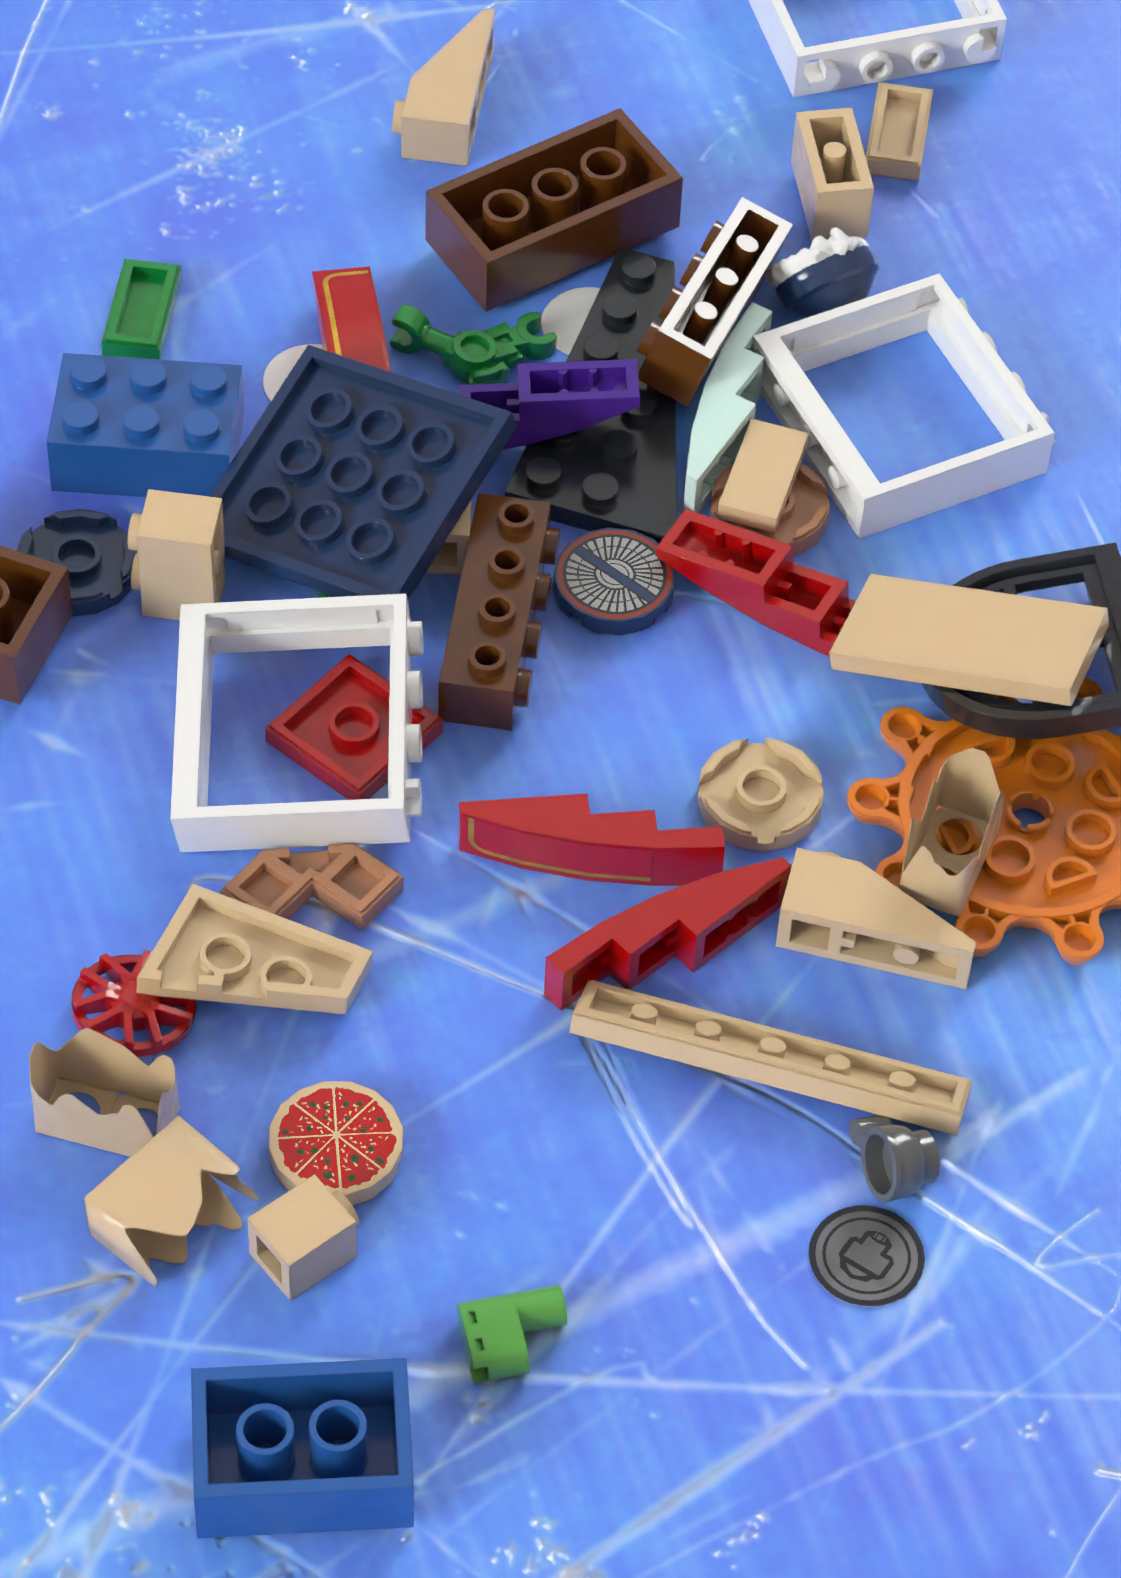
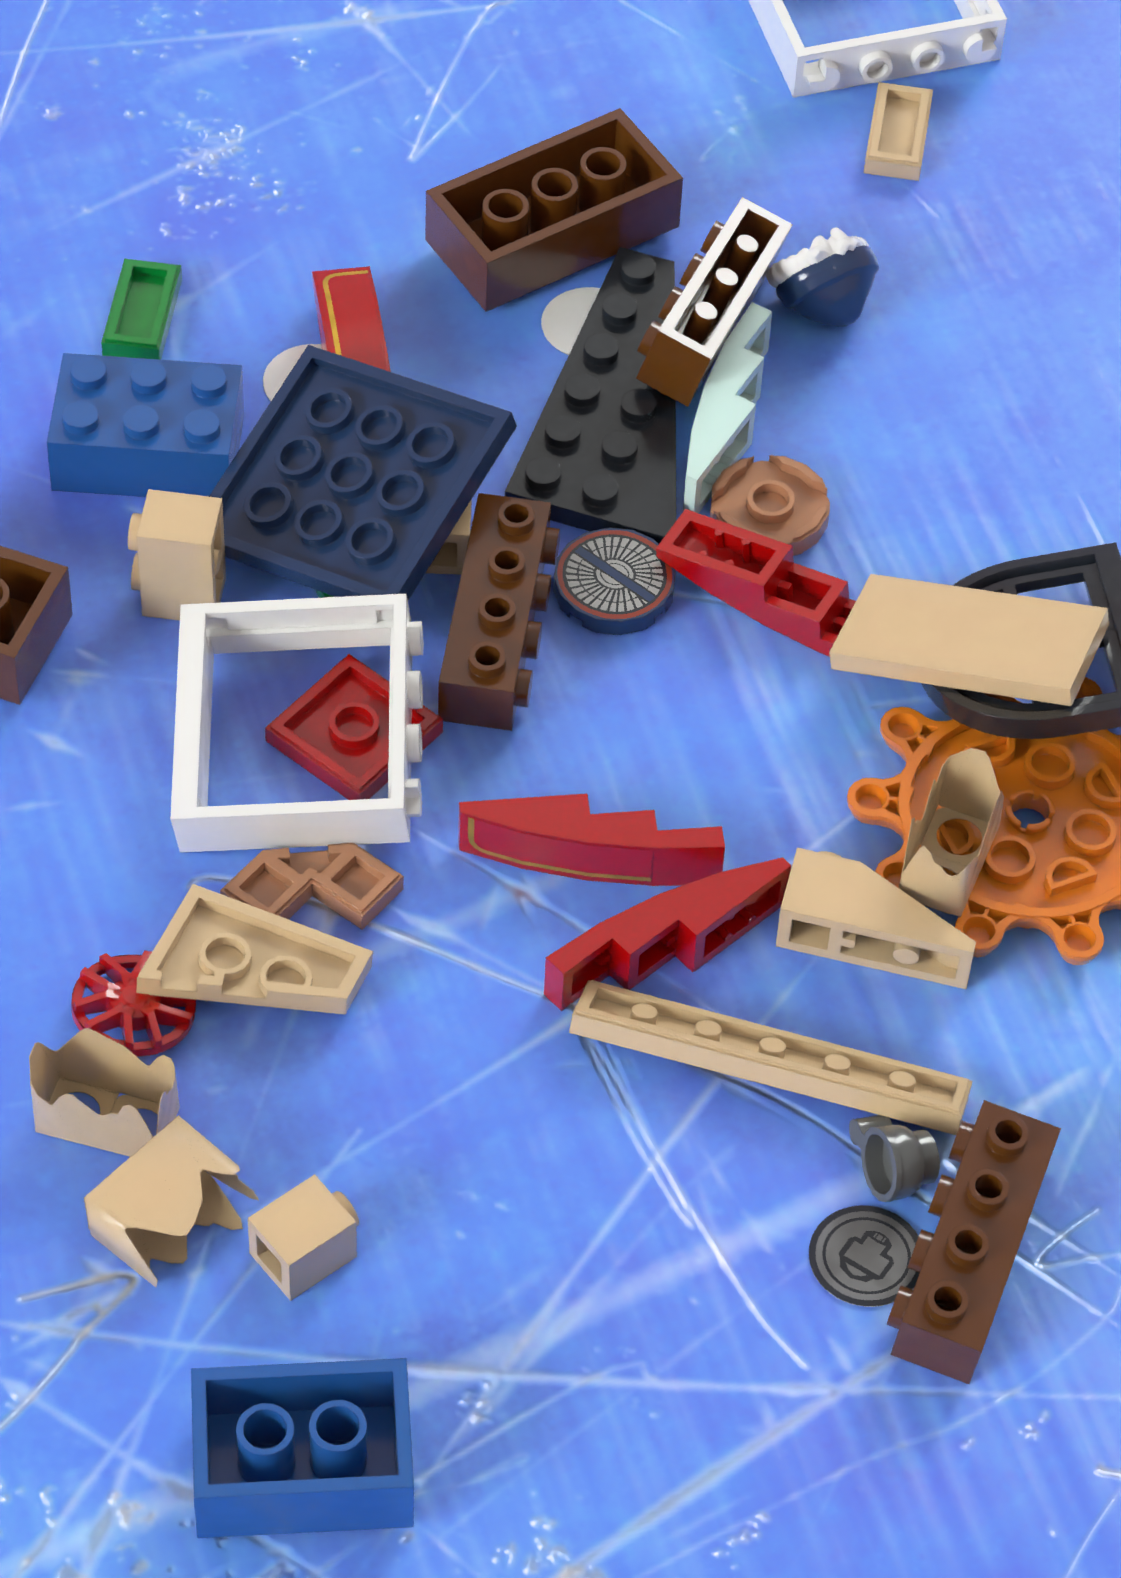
dark blue tile [16,509,137,617] -> none
tile [269,1081,403,1206] -> none
green piece [390,305,557,385] -> none
tan slope [392,8,495,166] -> none
bright green piece [456,1284,567,1383] -> none
dark purple slope [458,359,640,450] -> none
tan tile [697,738,824,852] -> none
tan tile [717,418,809,533] -> none
white window [752,273,1055,539] -> none
tan brick [791,107,874,241] -> none
none -> reddish brown brick [886,1100,1061,1384]

